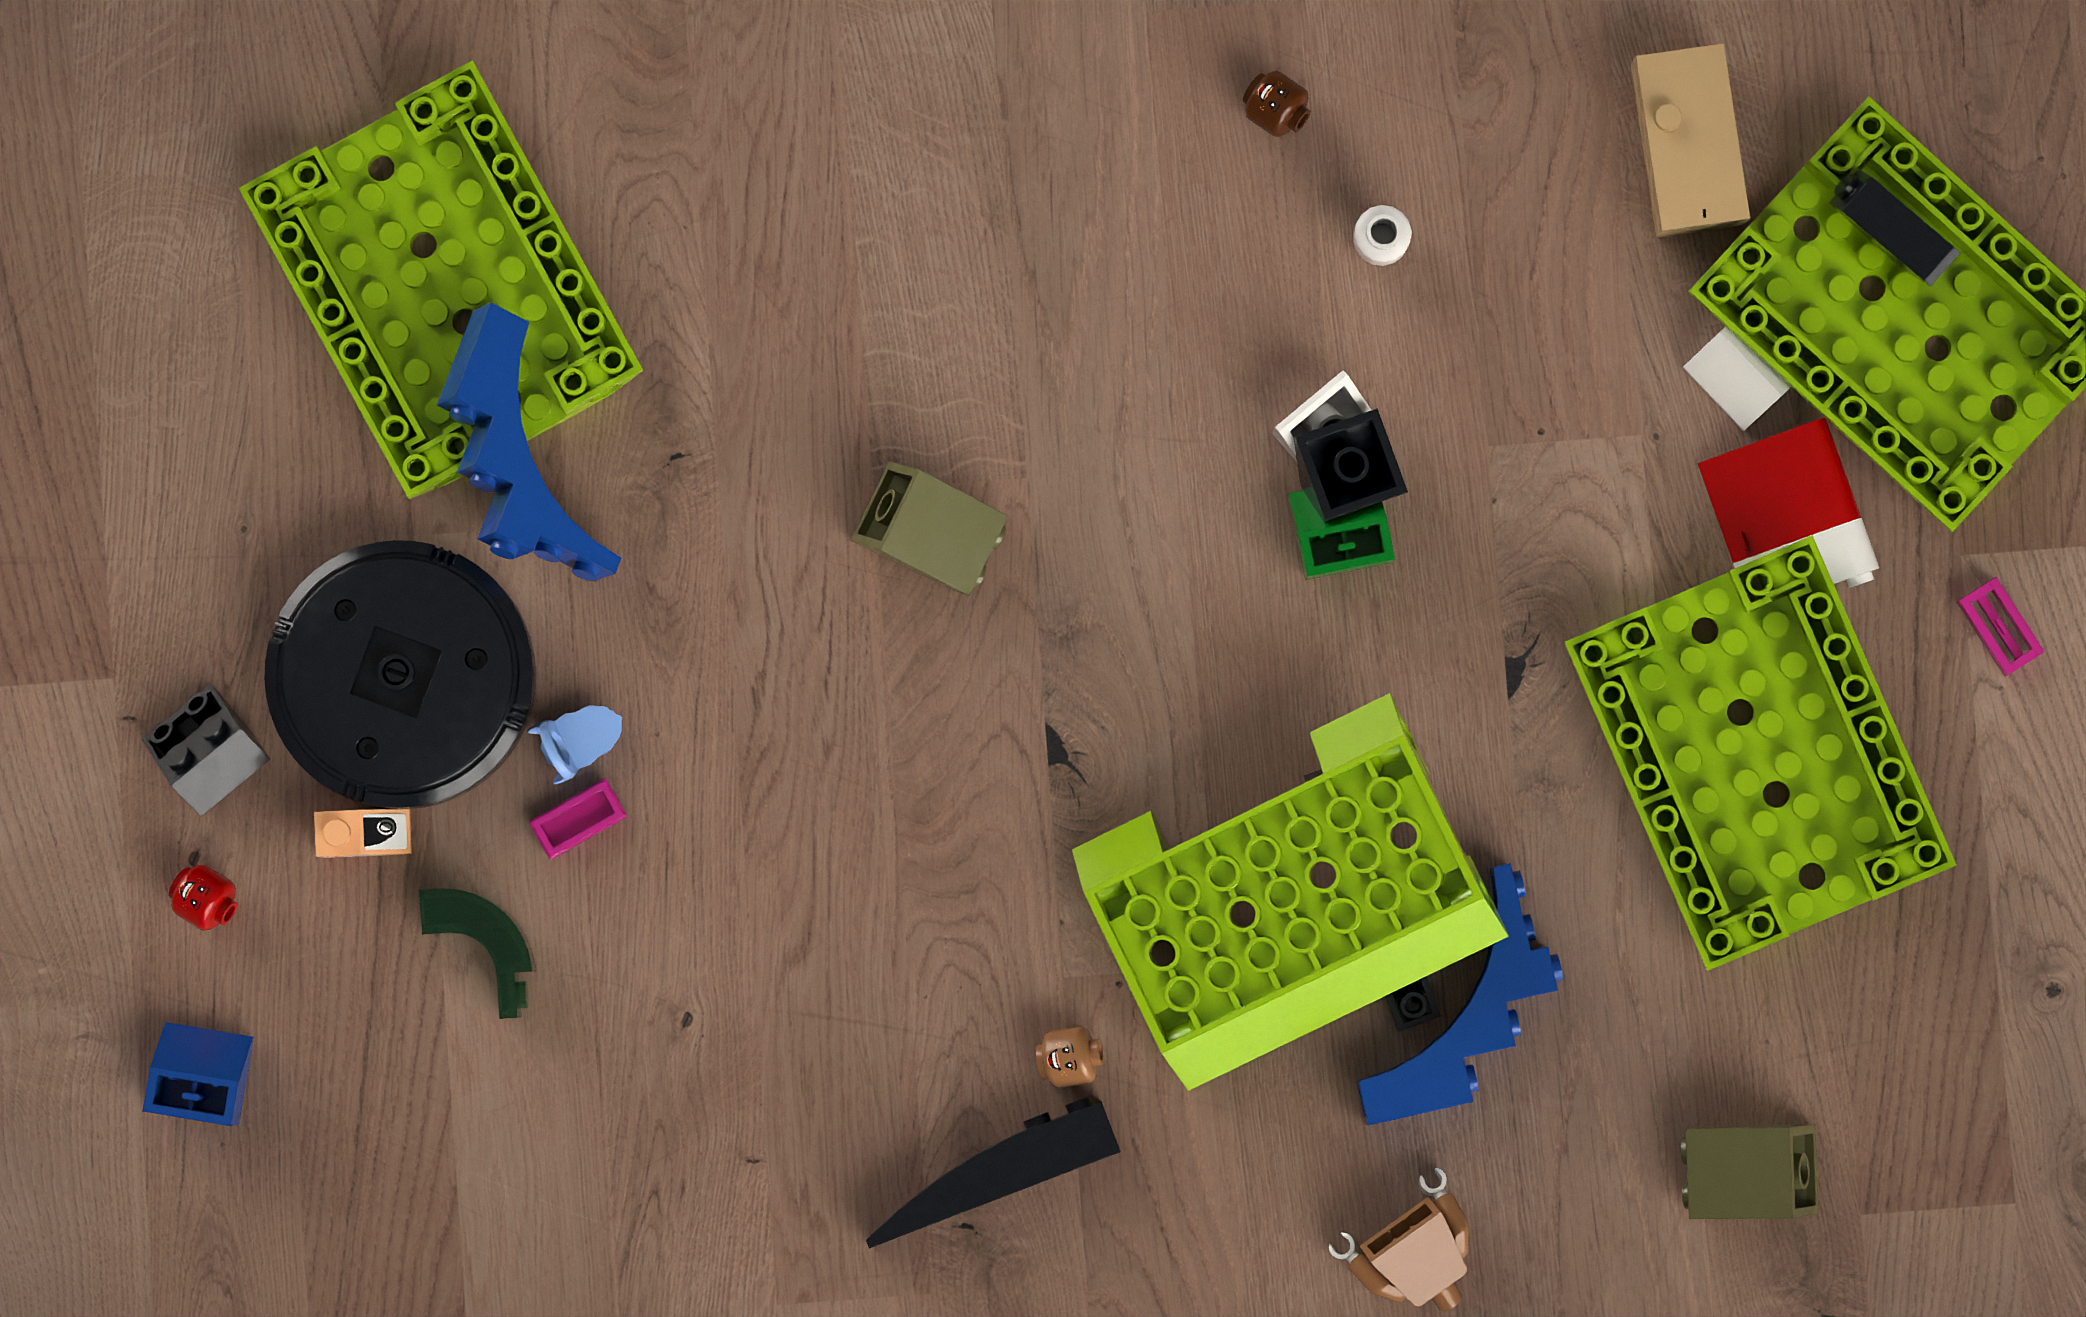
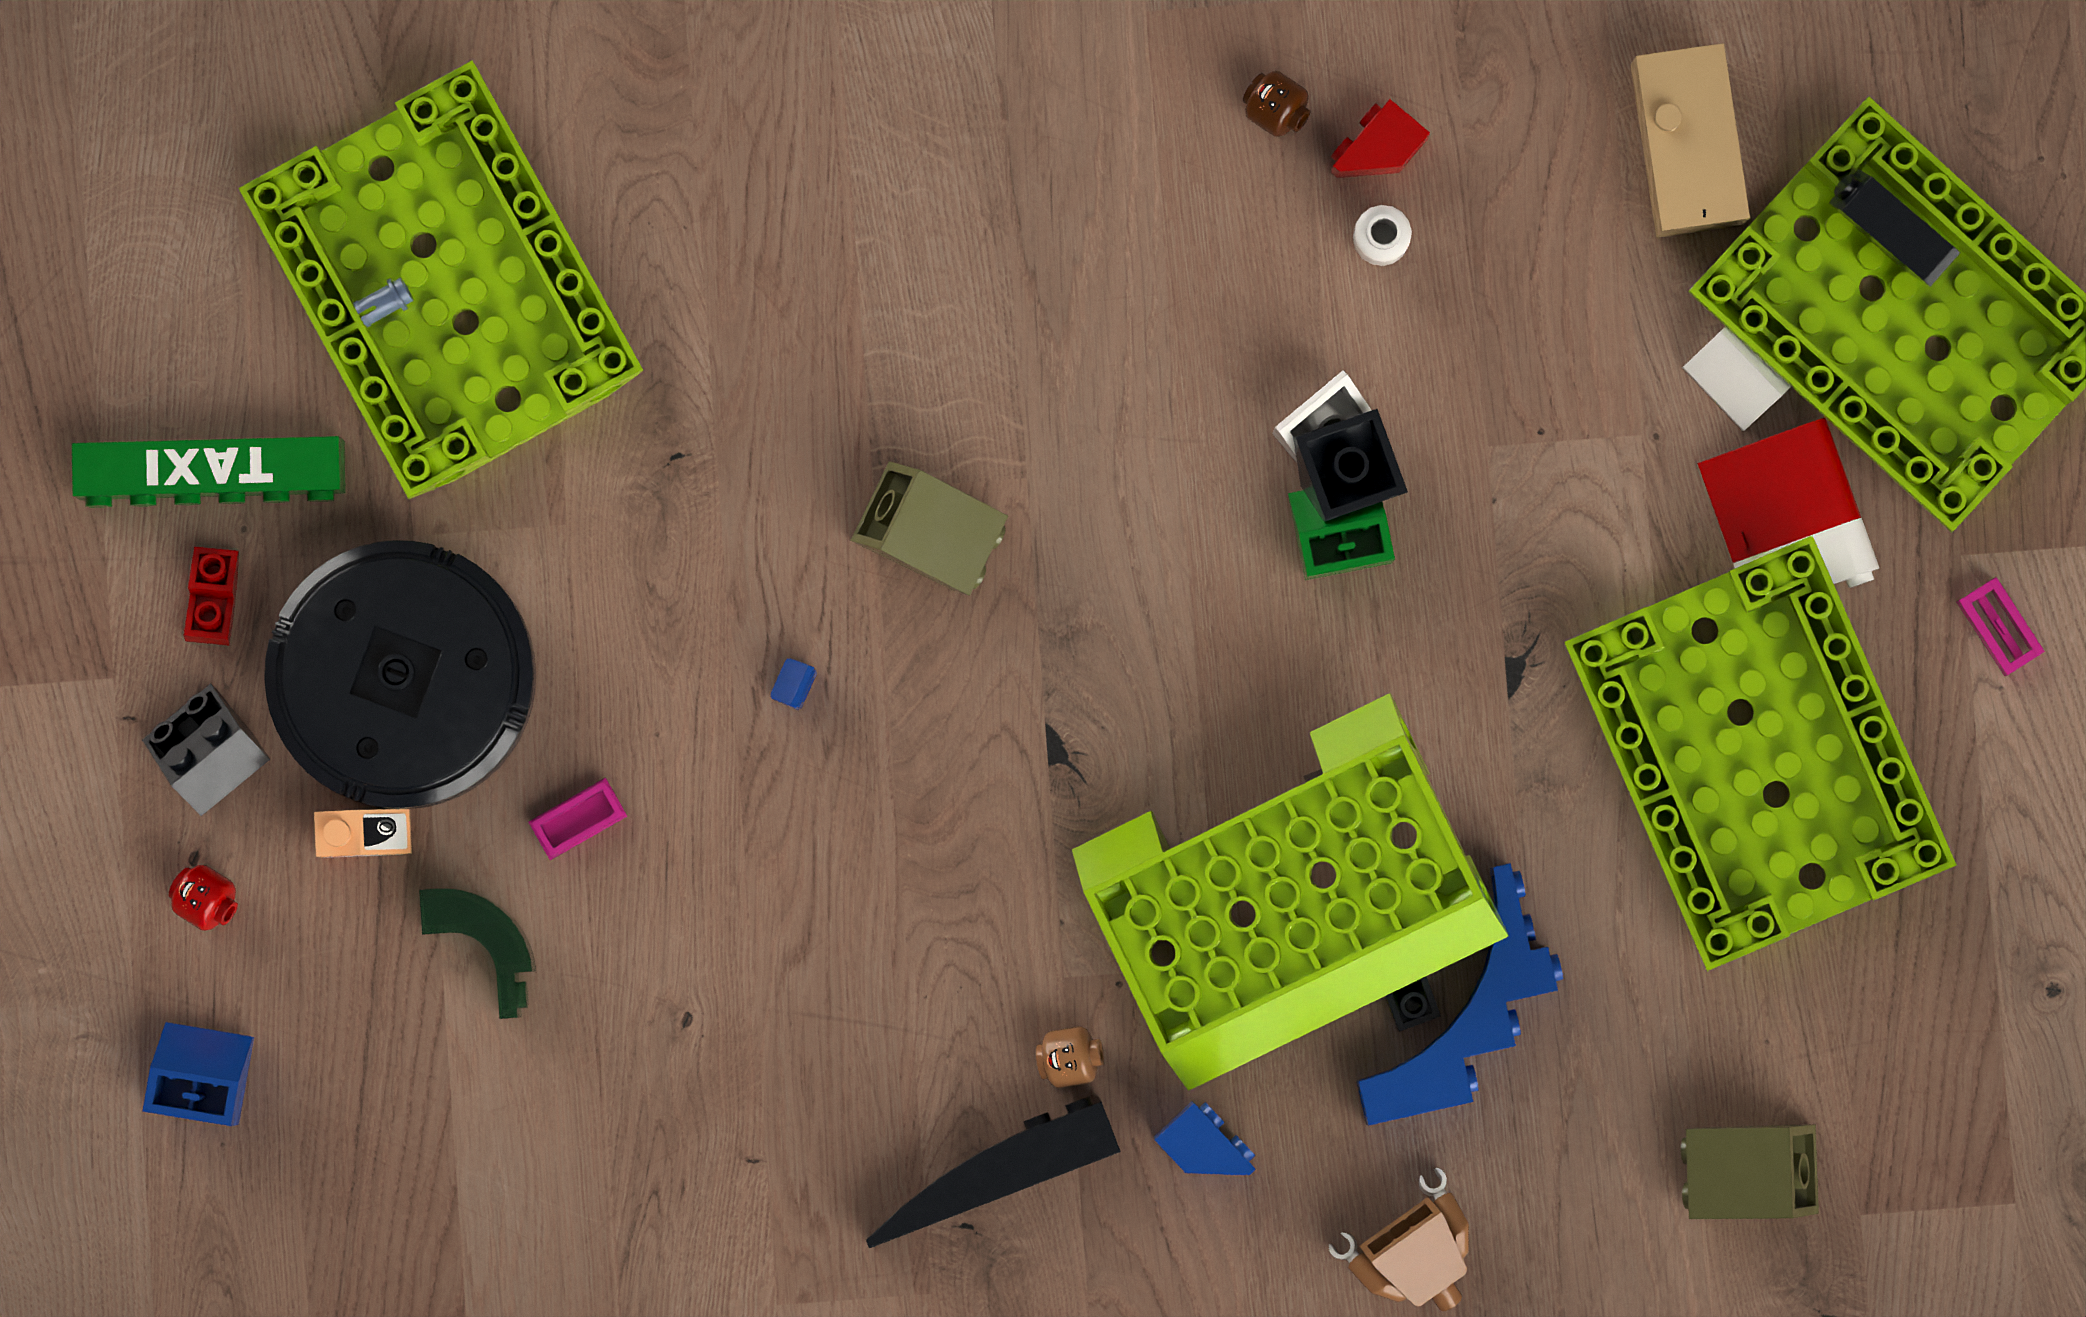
blue arch [437,303,621,581] -> none
light blue piece [527,705,622,784] -> none
none -> green brick [72,436,346,508]
none -> red slope [183,546,239,646]
none -> sand blue pin [353,277,414,328]
none -> blue slope [770,658,817,710]
none -> blue slope [1153,1101,1256,1175]
none -> red slope [1330,99,1430,178]

